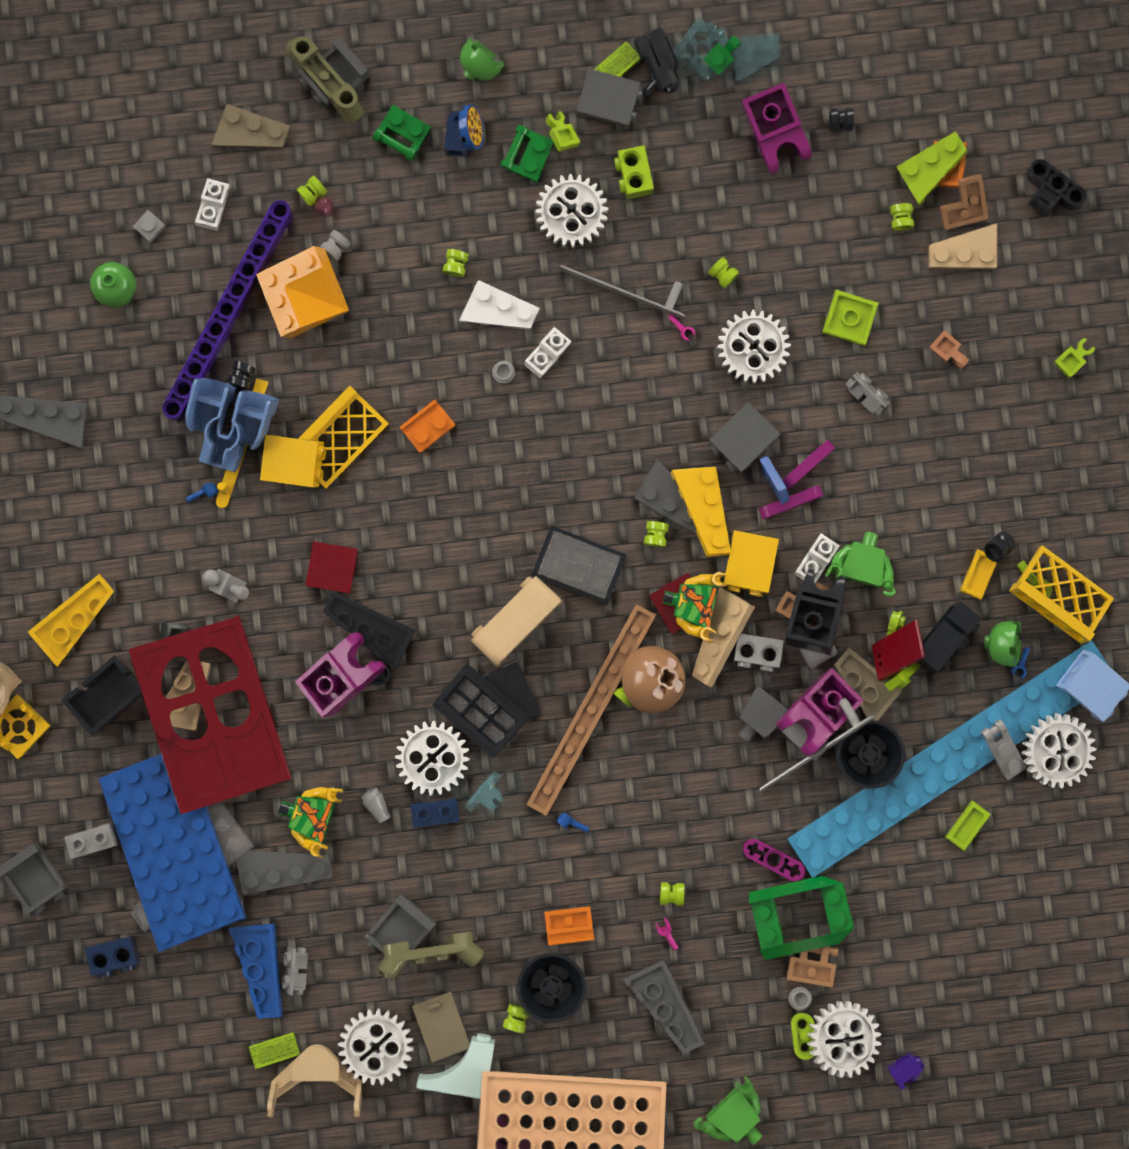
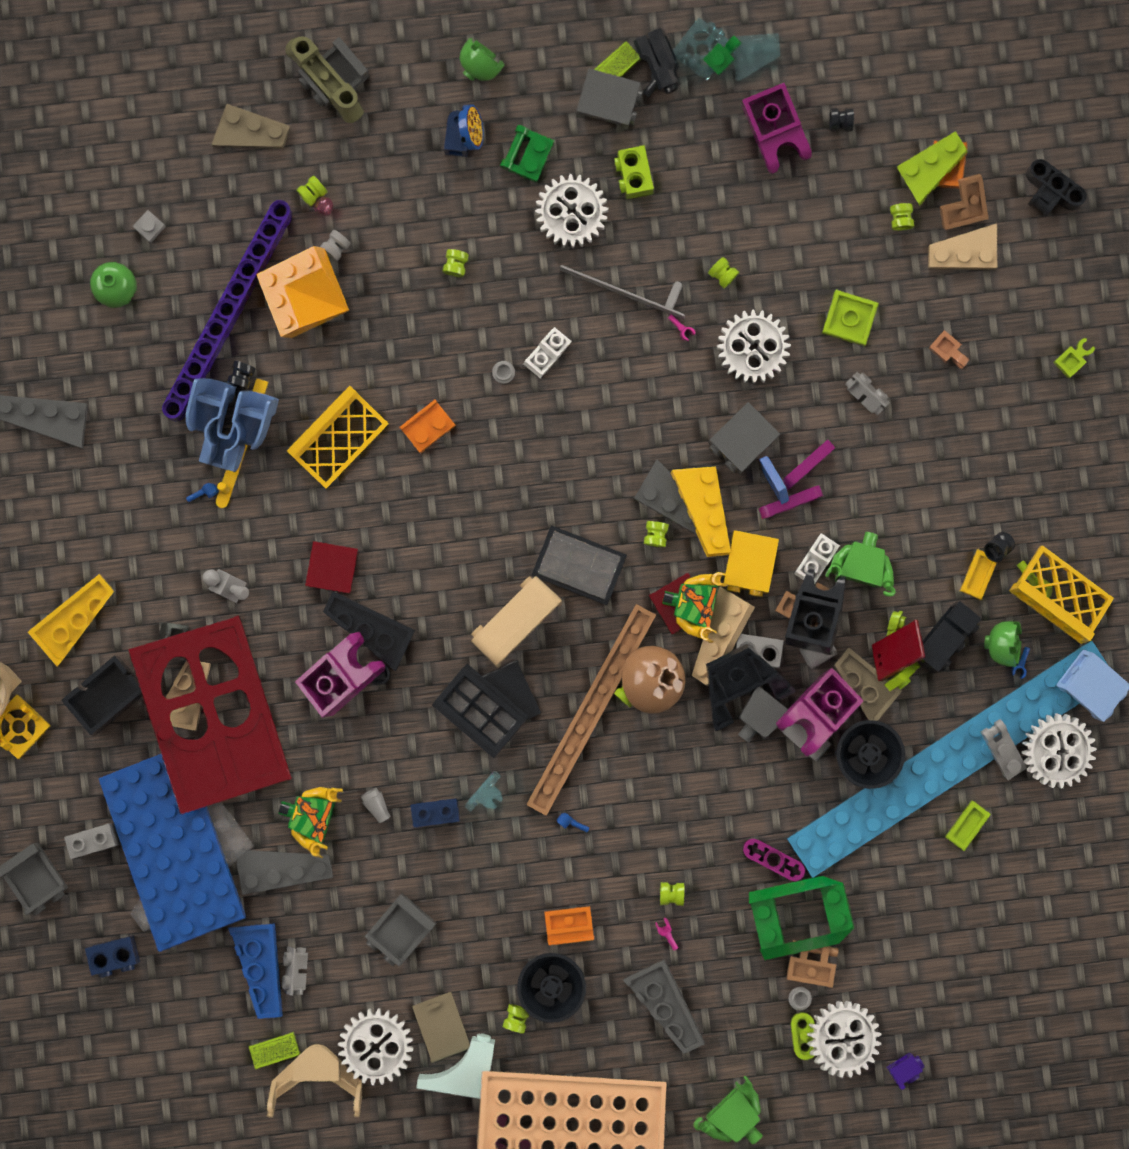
white slope [195,178,229,231] -> none
yellow panel [260,435,326,487] -> none
green plate [372,105,432,161] -> none
olive plate [378,932,484,980] -> none
white gear [395,721,470,795] -> none
white wing [459,280,540,330] -> none
lime plate [546,111,580,152] -> none
light grey piece [759,698,875,790] -> none
none -> black wing [706,644,796,731]

